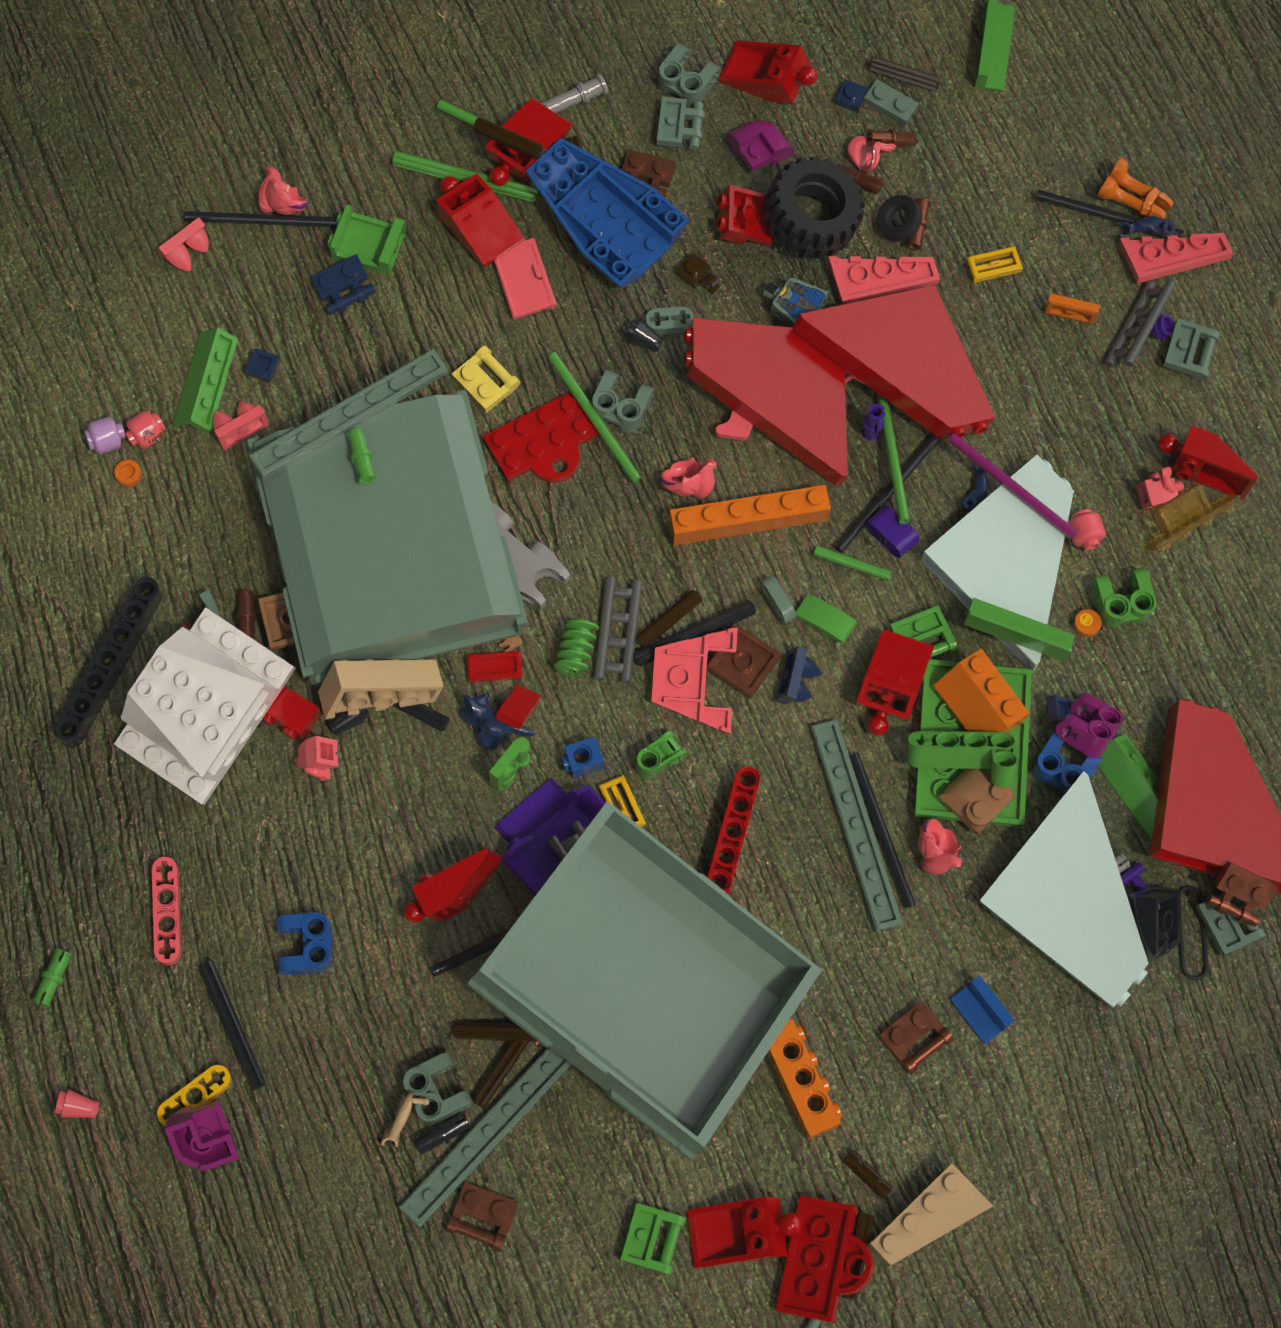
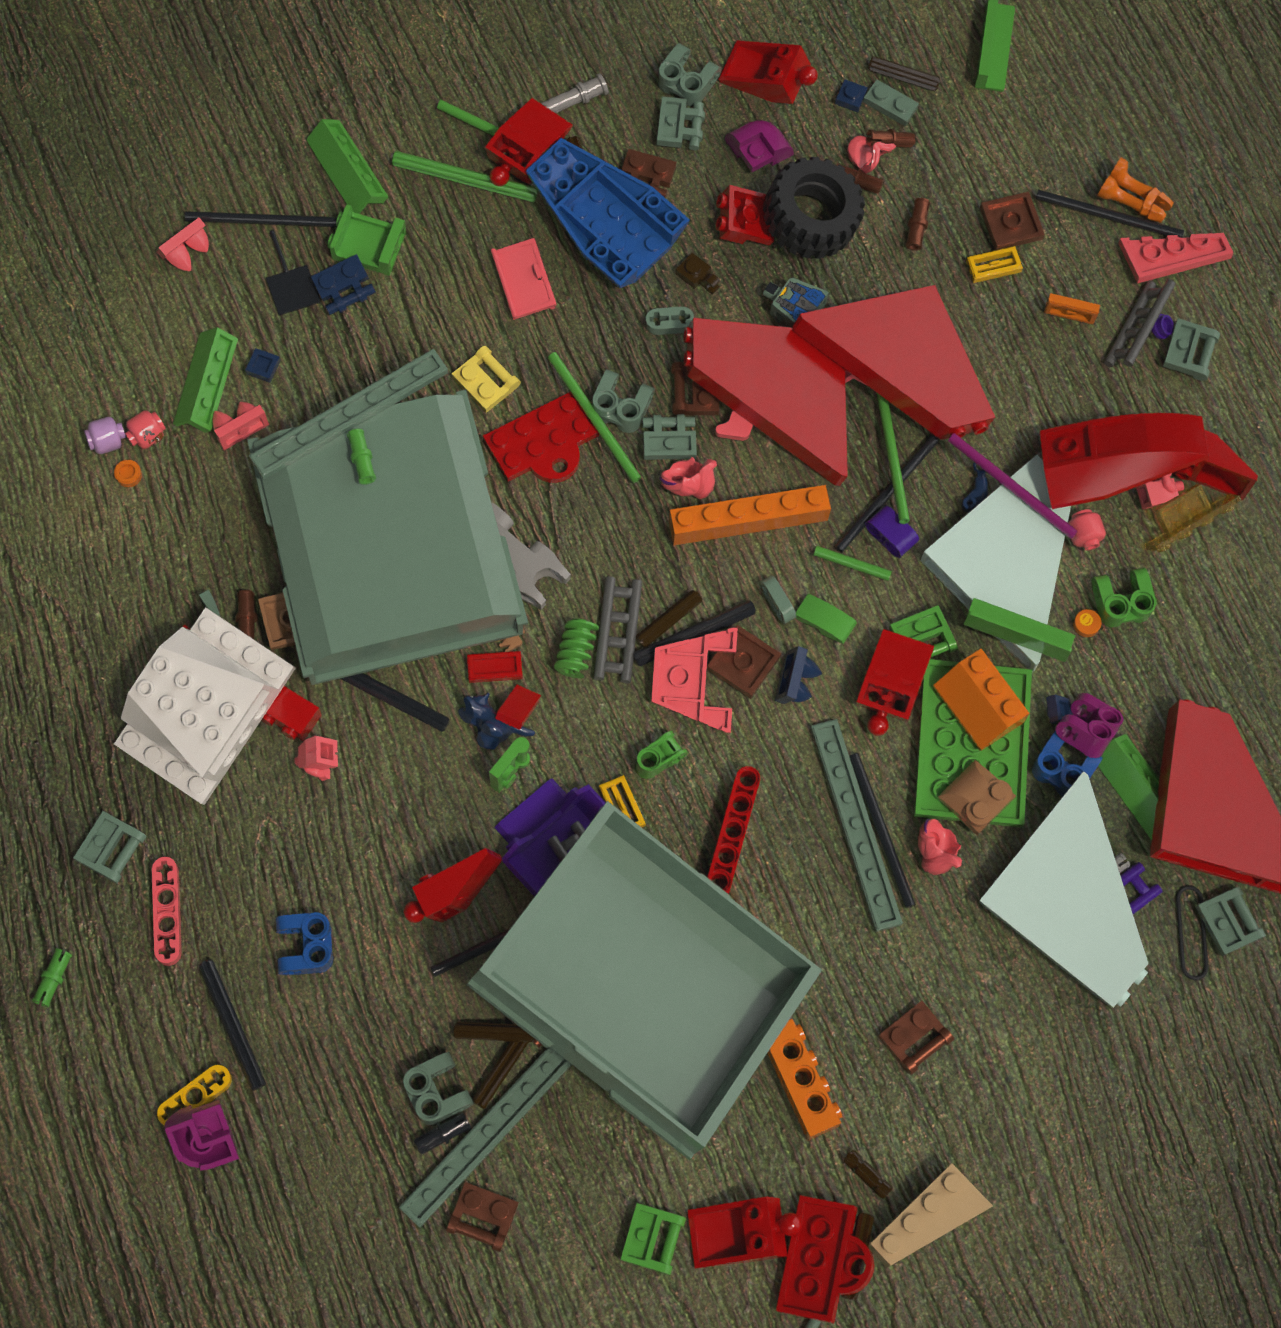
black beam [55,577,162,748] -> none
coral cone [55,1089,100,1119] -> none
coral hair [258,166,308,215] -> none
tan wedge [318,659,444,719] -> none
black cone [328,708,370,736] -> none
tan piece [381,1092,429,1147] -> none
red slope [436,173,525,267] -> none
dark brown axle [473,117,544,159] -> none
blue brick [561,737,604,779] -> none
black cone [624,319,664,352] -> none
coral wing [828,256,940,305] -> none
dark purple pin [863,404,885,441] -> none
black tyre [877,195,922,241] -> none
bright green beam [906,731,1018,788] -> none
blue panel [951,975,1015,1044] -> none
dark blue arm [1118,216,1176,238] -> none
black slope [1130,887,1180,961] -> none
copper plate [1206,861,1278,927] -> none
none -> sand green plate [73,811,147,884]
none -> black piece [266,230,321,316]
none -> bright green panel [307,119,389,214]
none -> sand green plate [643,414,697,460]
none -> copper plate [671,362,719,416]
none -> copper plate [980,191,1045,251]
none -> red wedge [1040,413,1209,509]

